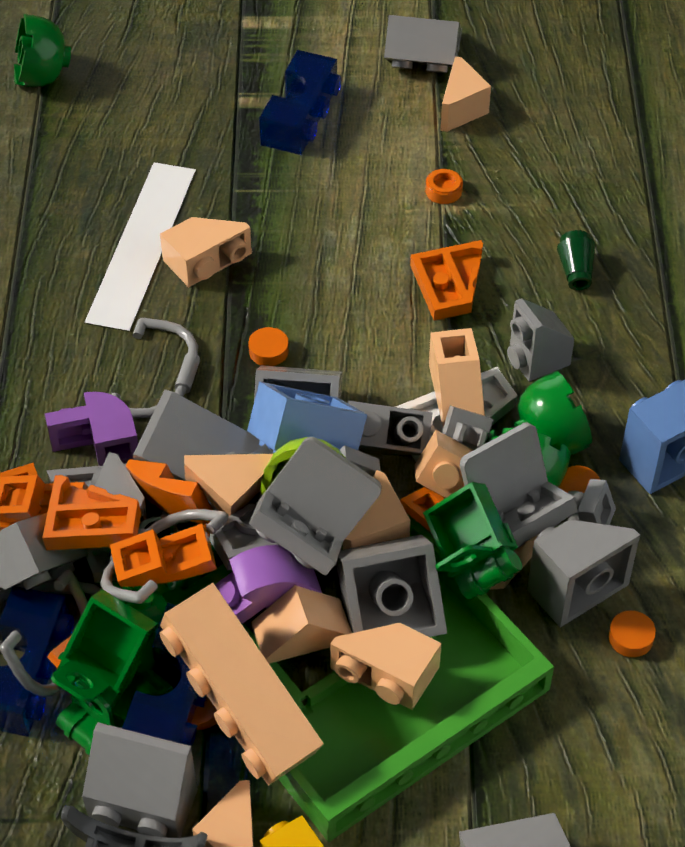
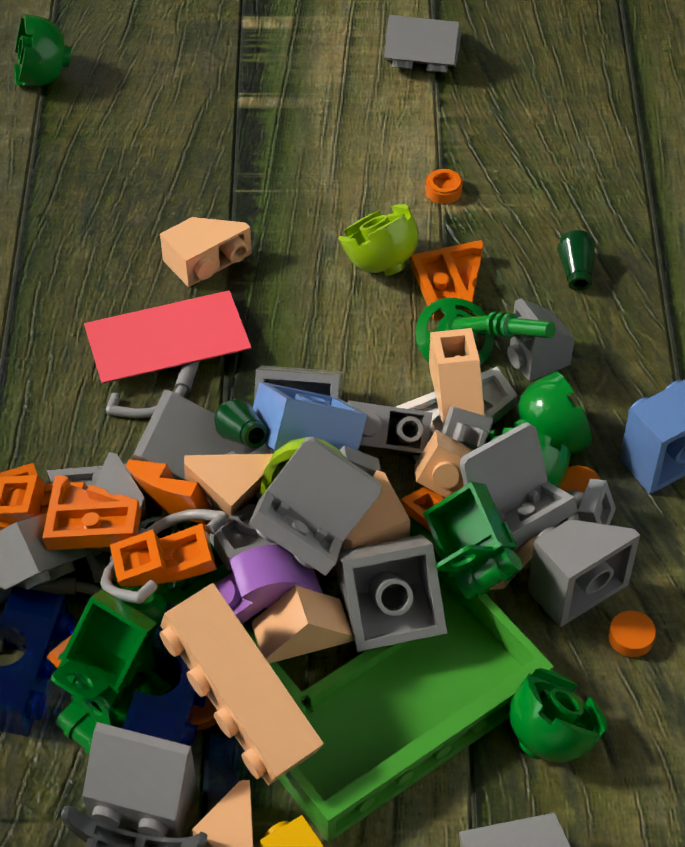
light grey piece [0,569,88,696] -> none
medium lavender brick [45,392,138,466] -> none
white sticker [84,162,196,331] -> none
orange tile [248,327,289,366] -> none
clear blue arch [259,50,342,155] -> none
light nougat slope [330,623,441,710] -> none
light nougat slope [440,57,491,132] -> none
none -> coral sticker [84,290,252,384]
none -> dark green cone [214,399,268,448]
none -> lime cylinder [338,204,419,276]
none -> green dish [415,298,556,366]
none -> green cylinder [509,668,608,763]

